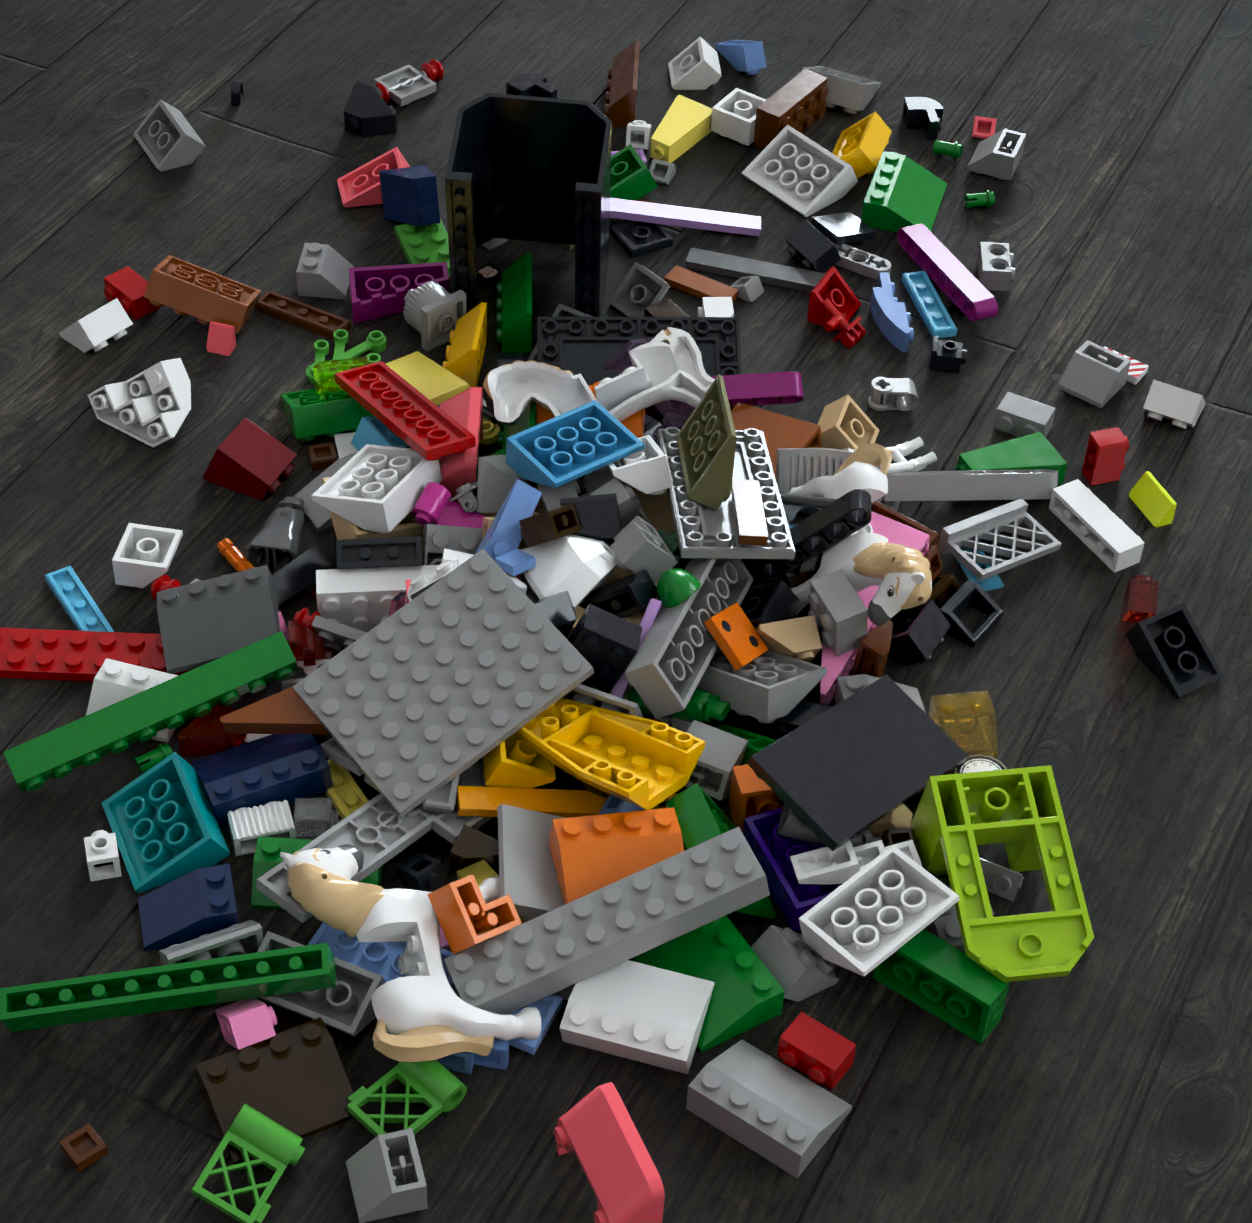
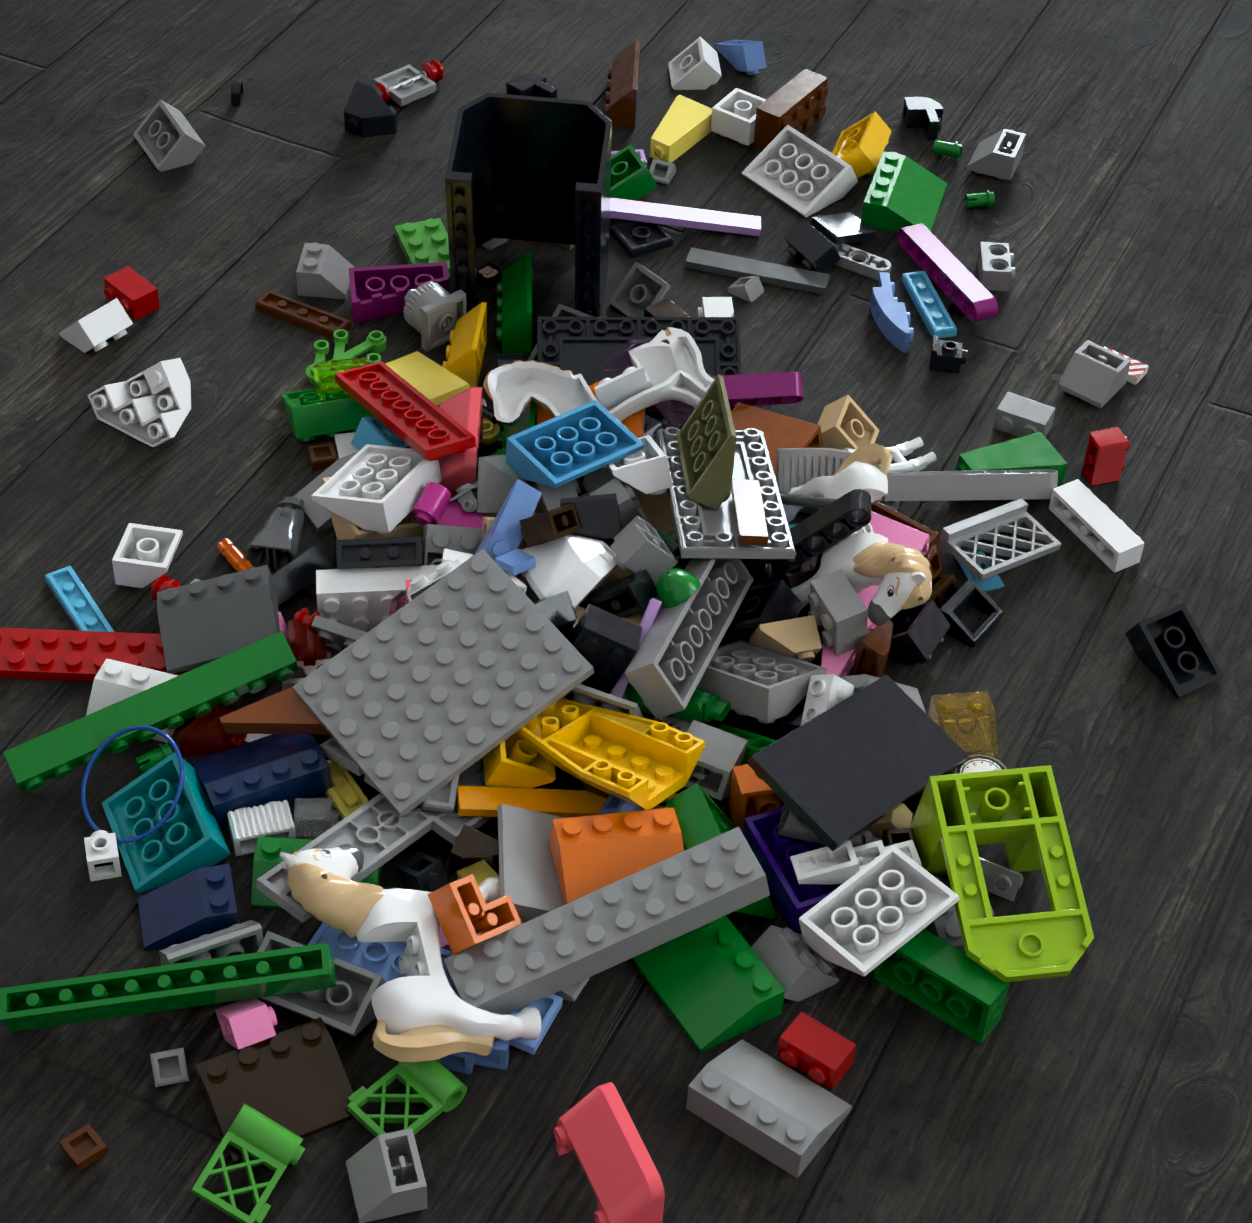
dark orange slope [144,255,261,334] -> none
dark red slope [202,417,297,501] -> none
coral slope [206,321,236,356] -> none
coral slope [337,147,410,208] -> none
dark blue slope [379,165,440,226] -> none
white slope [559,960,715,1074] -> none
white brick [626,120,651,150] -> none
dark orange tile [664,265,739,303] -> none
orange tile [704,602,769,671] -> none
light grey slope [802,66,881,114] -> none
red slope [807,266,861,332] -> none
red arm [820,298,866,348] -> none
light grey piece [868,377,919,411] -> none
coral slope [971,116,997,139] -> none
clear red slope [1120,575,1159,624] -> none
neon yellow slope [1129,471,1177,528] -> none
white slope [1143,379,1206,429] -> none
none -> blue piece [81,725,184,843]
none -> light grey slope [150,1048,189,1087]
none -> white bracket [801,674,855,726]

